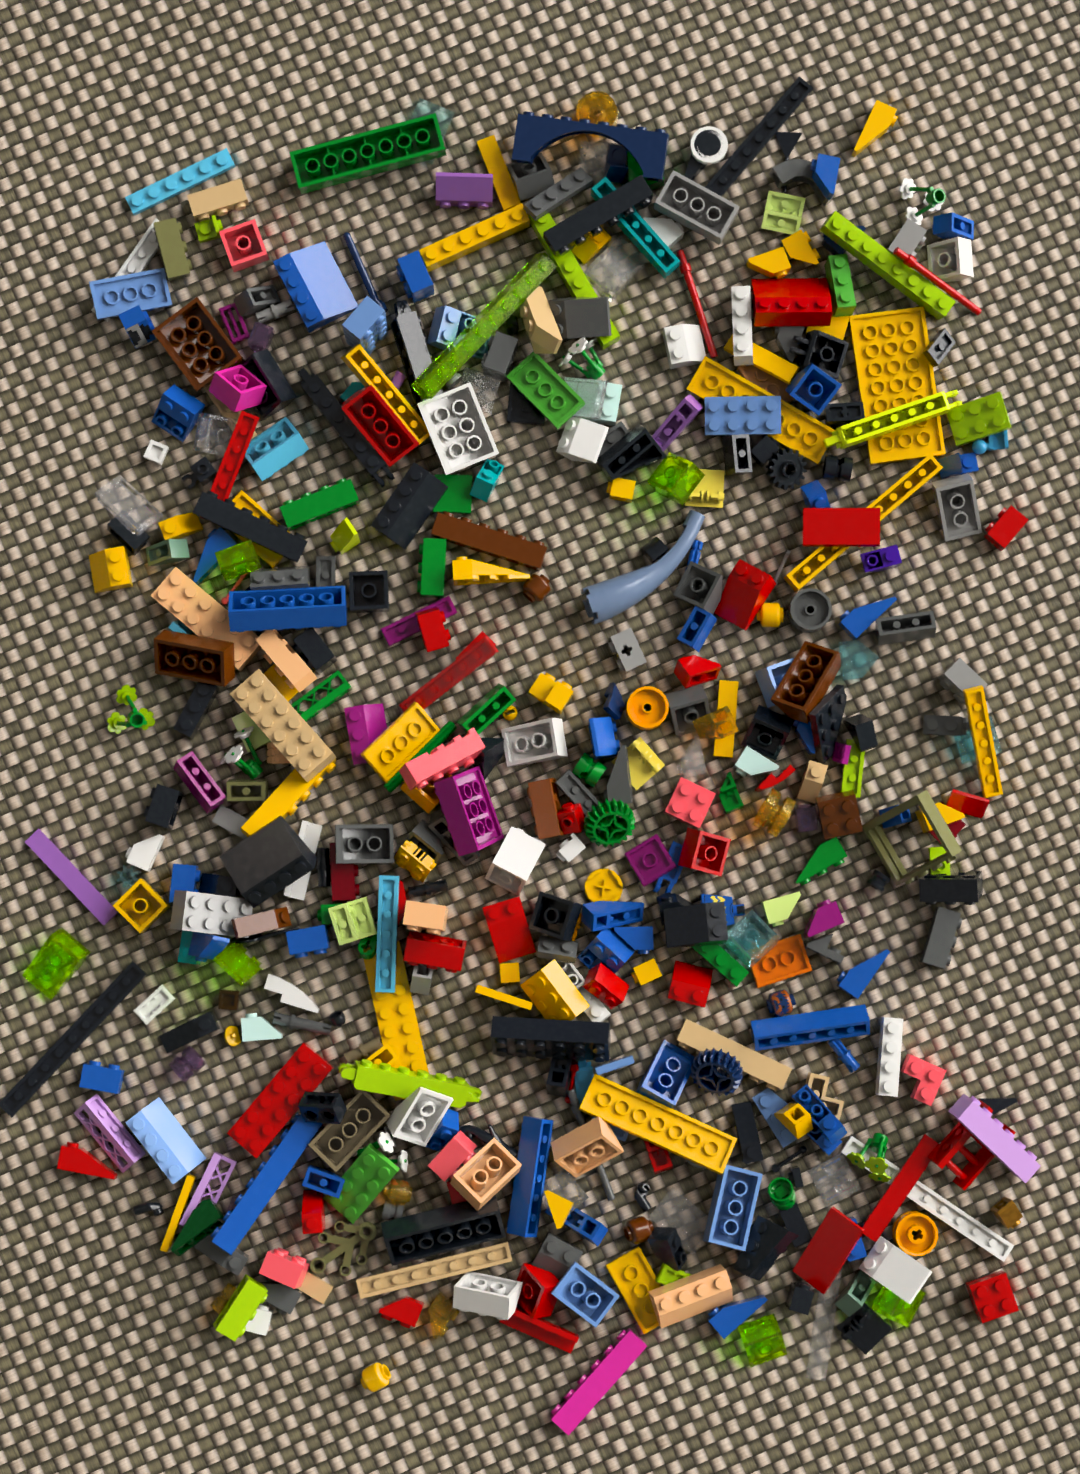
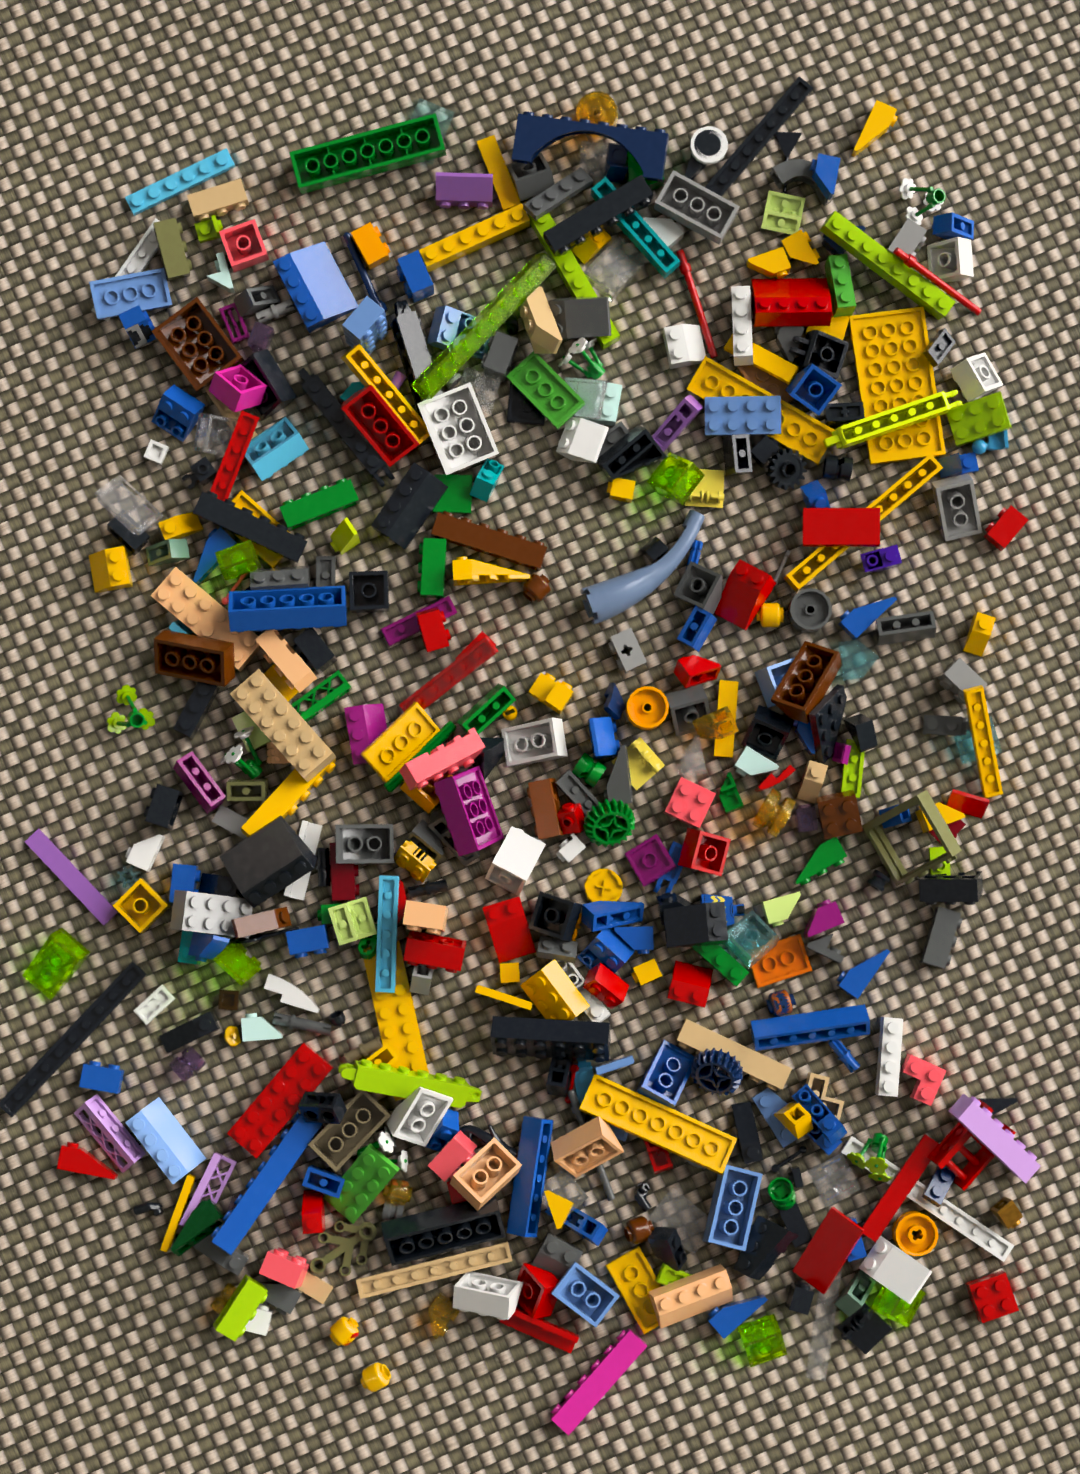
red slope [378,1295,424,1328] -> none
none -> light aqua slope [207,252,235,293]
none -> yellow head [330,1316,359,1346]
none -> light orange piece [351,222,390,270]
none -> plate [922,1166,956,1207]
none -> white slope [950,352,1003,402]
none -> yellow slope [963,612,996,657]

